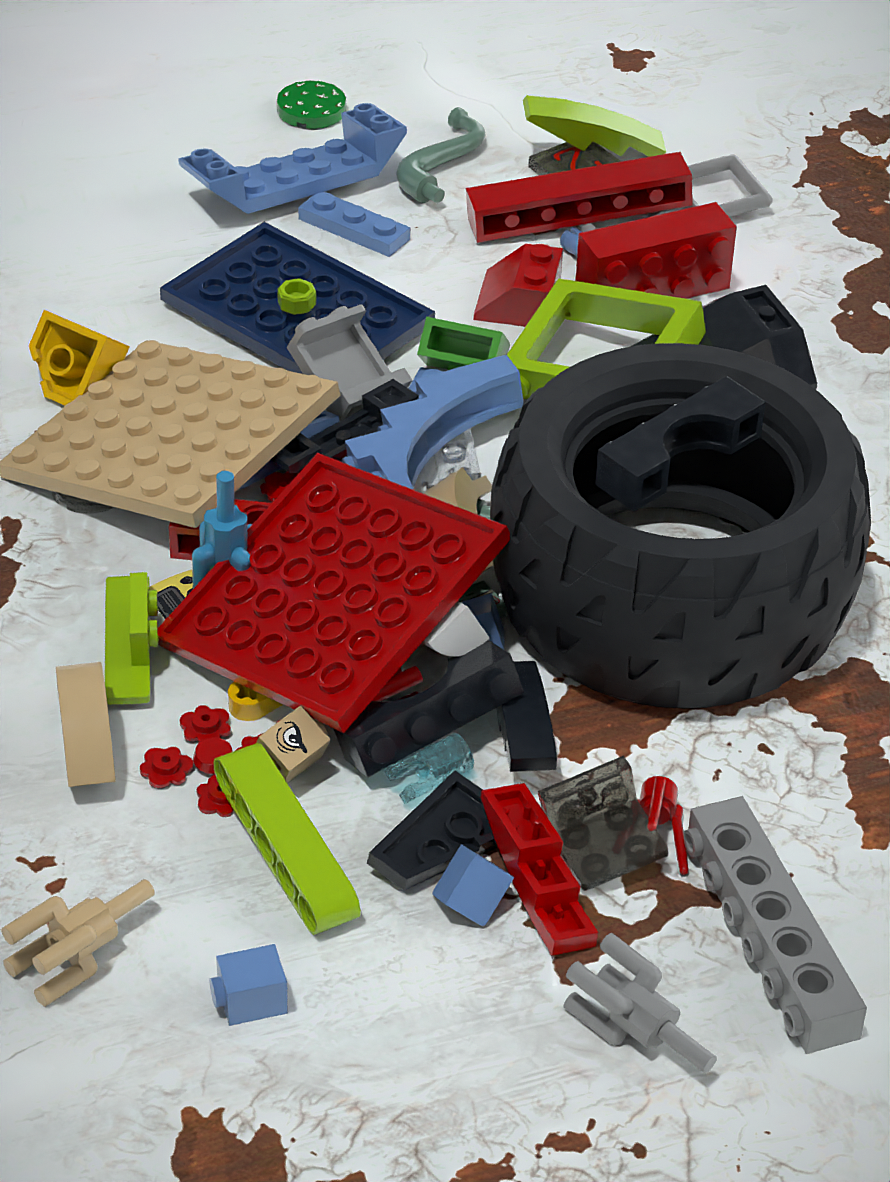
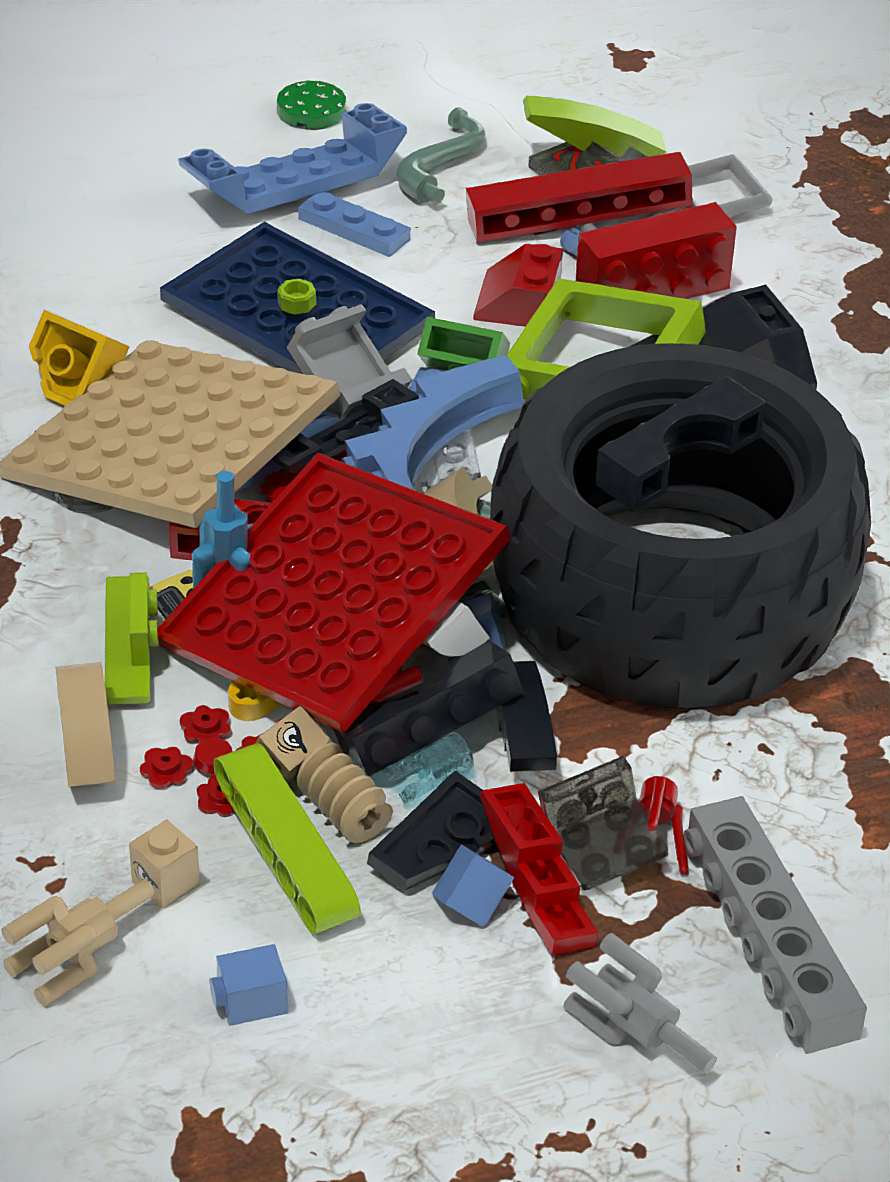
none -> tan brick [129,819,200,909]
none -> tan piece [297,742,394,843]

